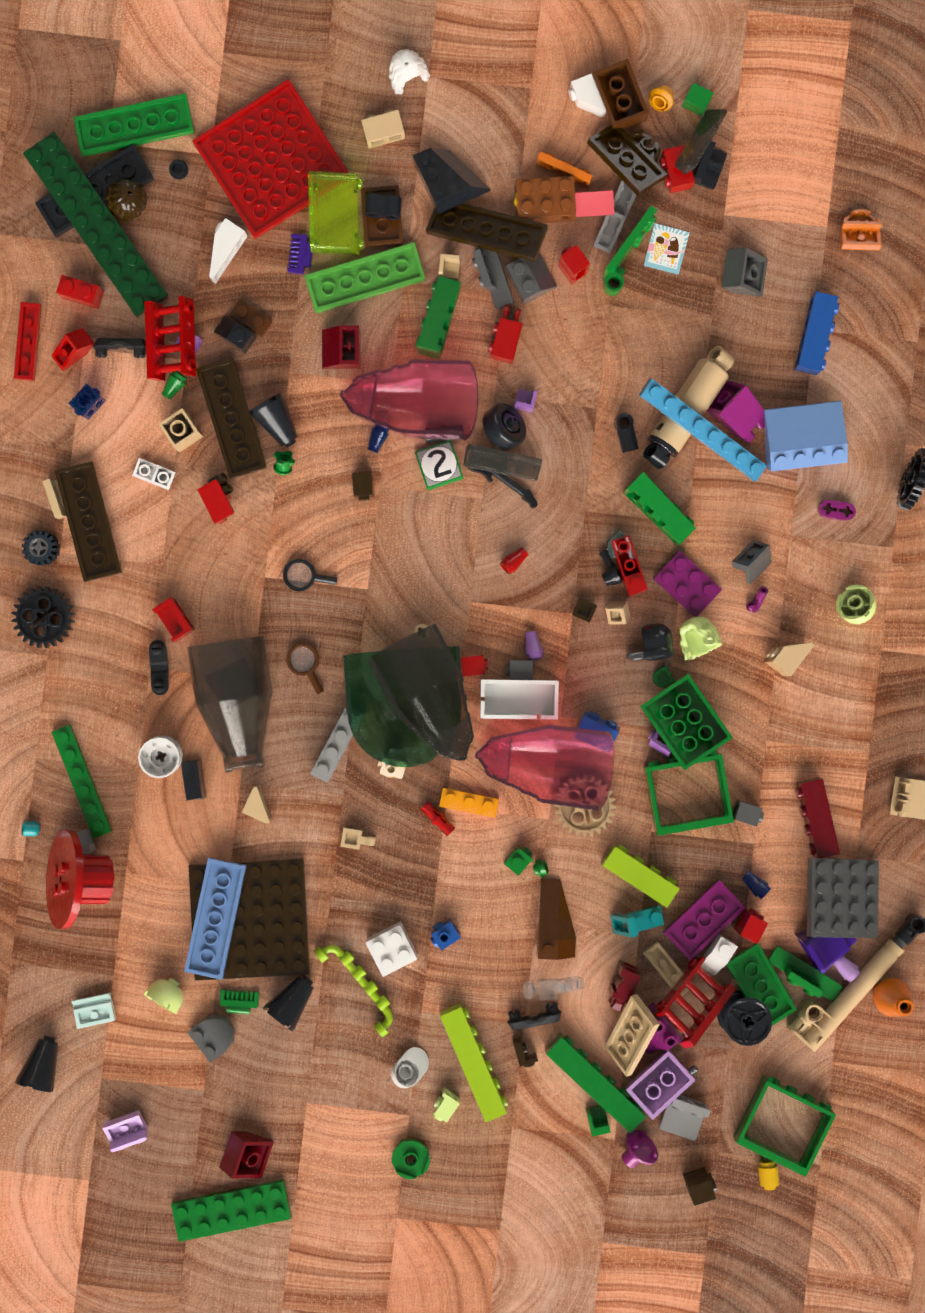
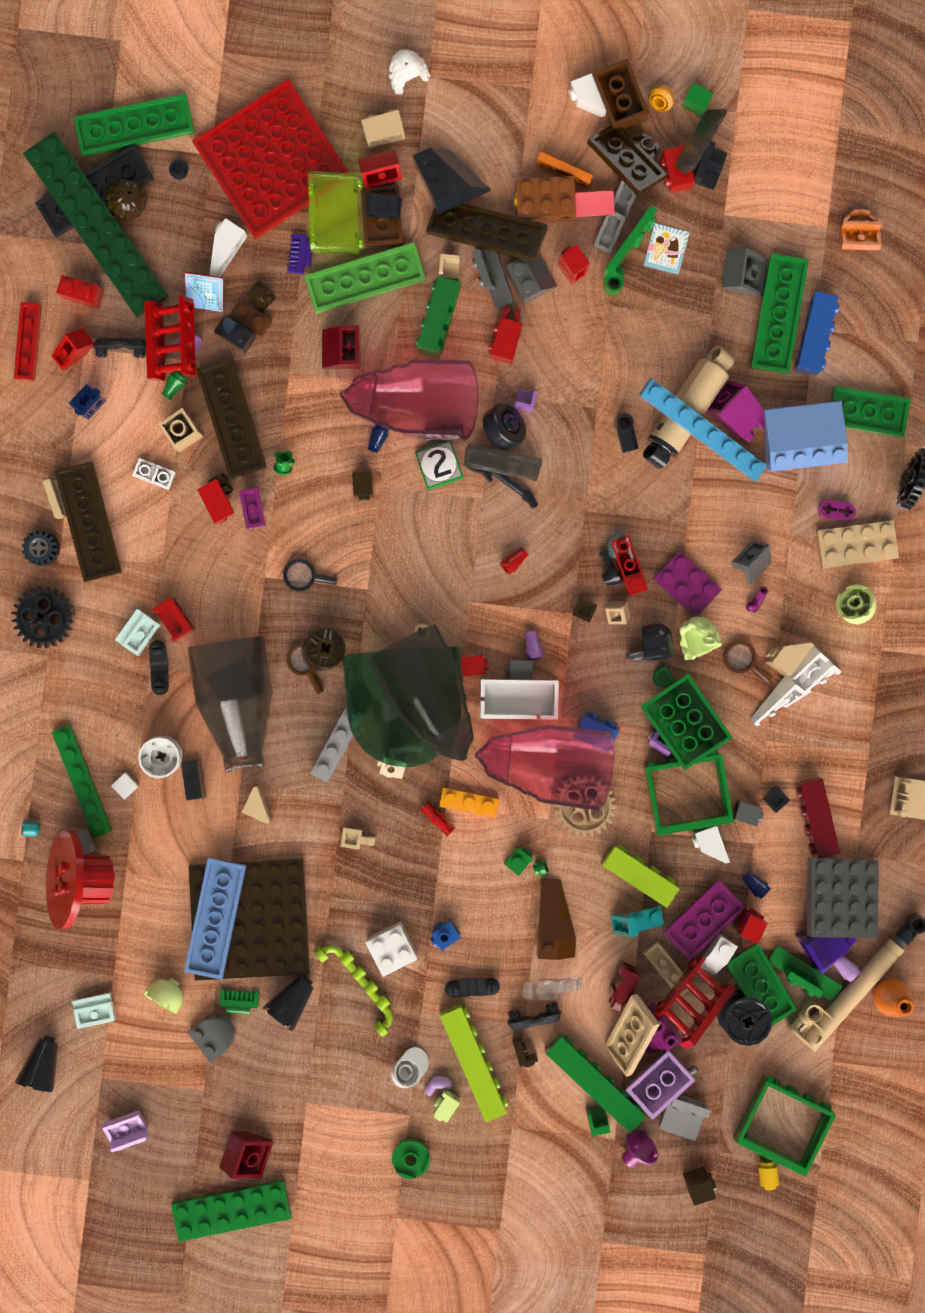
black cone [249,392,298,448] -> none
green wedge [623,472,696,546] -> none
none -> white tile [111,772,139,800]
none -> light aqua plate [115,609,161,656]
none -> piece [185,271,224,313]
none -> magenta panel [239,487,266,531]
none -> dark brown brick [246,280,276,312]
none -> dark brown wheel [301,628,345,671]
none -> red brick [358,150,402,189]
none -> lavender arm [423,1076,452,1096]
none -> black piece [445,978,500,998]
none -> white slope [691,826,730,864]
none -> piece [723,641,772,683]
none -> green plate [750,253,809,375]
none -> white wedge [750,646,841,726]
none -> black plate [762,786,790,813]
none -> tan plate [816,520,899,569]
none -> green plate [831,386,911,438]

